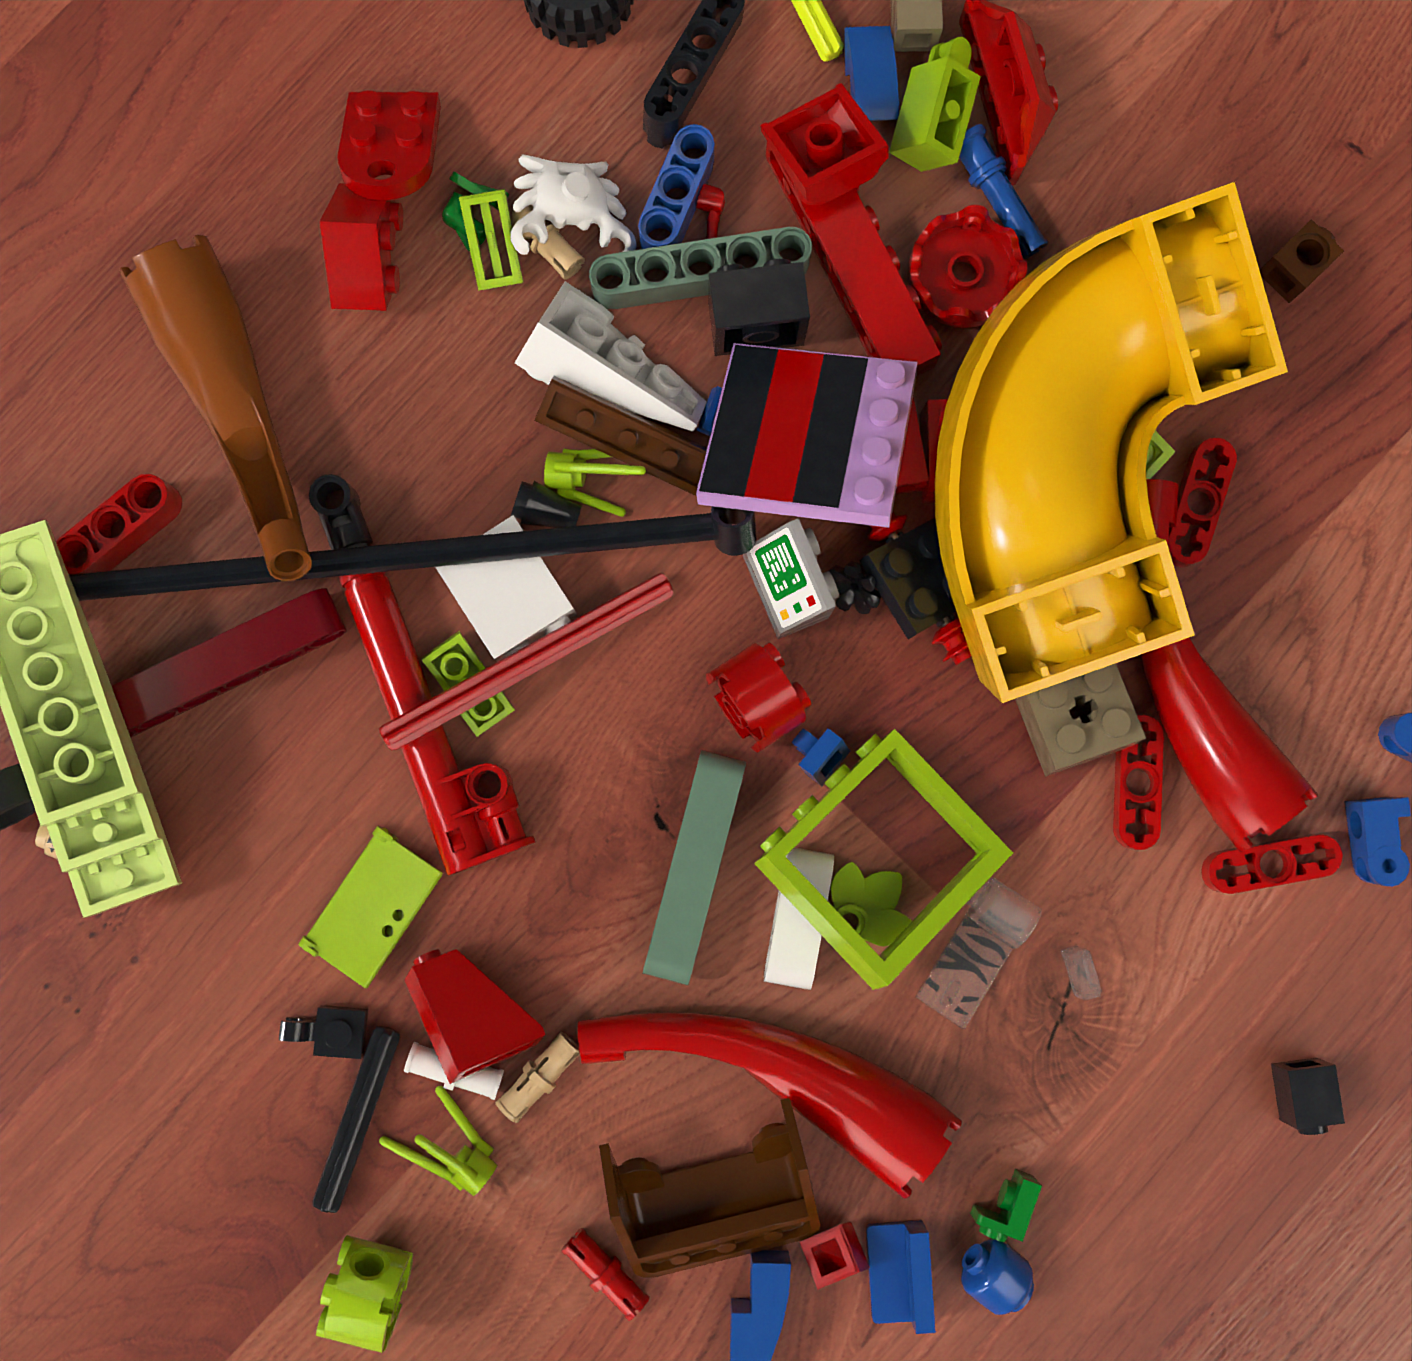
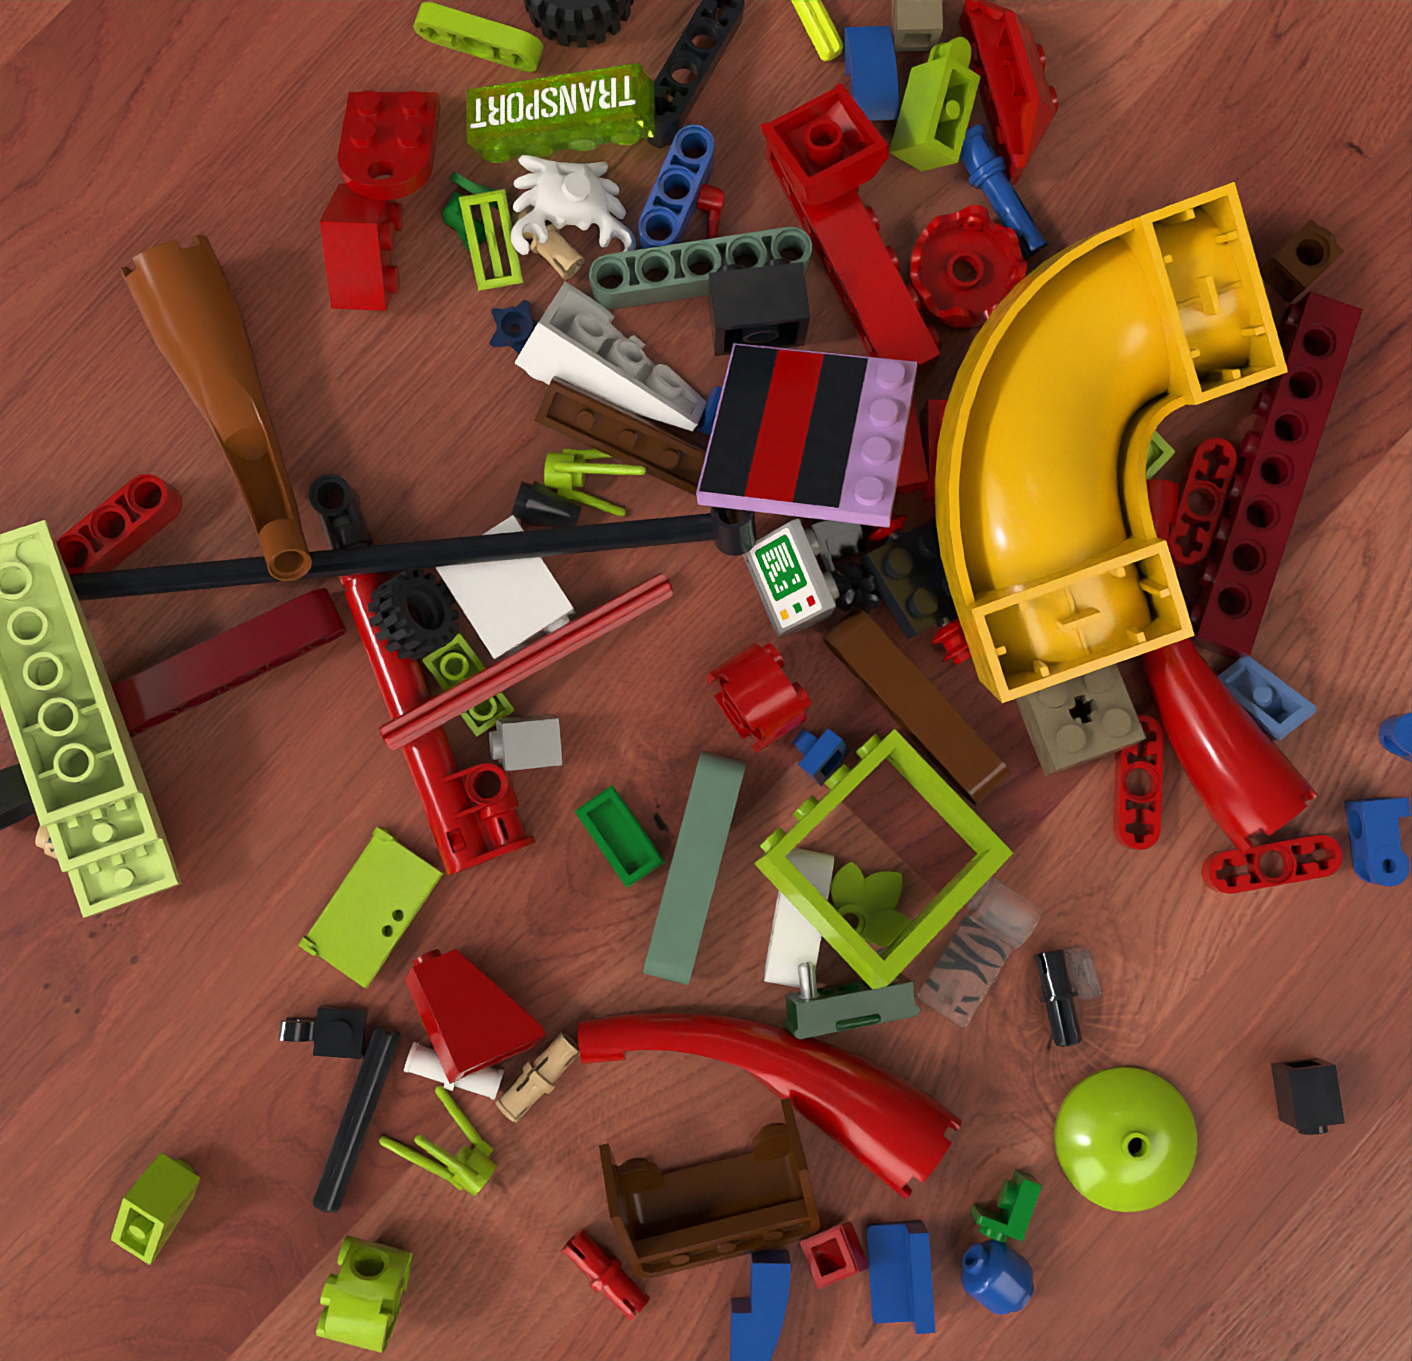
none -> lime slope [111,1152,201,1265]
none -> black tyre [368,568,459,660]
none -> lime beam [413,2,544,72]
none -> clear neon green brick [467,63,655,163]
none -> light grey brick [489,714,562,771]
none -> dark blue plate [490,300,538,355]
none -> green tile [574,785,665,888]
none -> dark green piece [783,947,921,1039]
none -> black panel [809,518,867,573]
none -> reddish brown beam [822,607,1011,806]
none -> black axle [1033,949,1082,1047]
none -> lime dish [1054,1066,1198,1212]
none -> dark red brick [1187,291,1363,660]
none -> medium blue slope [1218,656,1317,740]

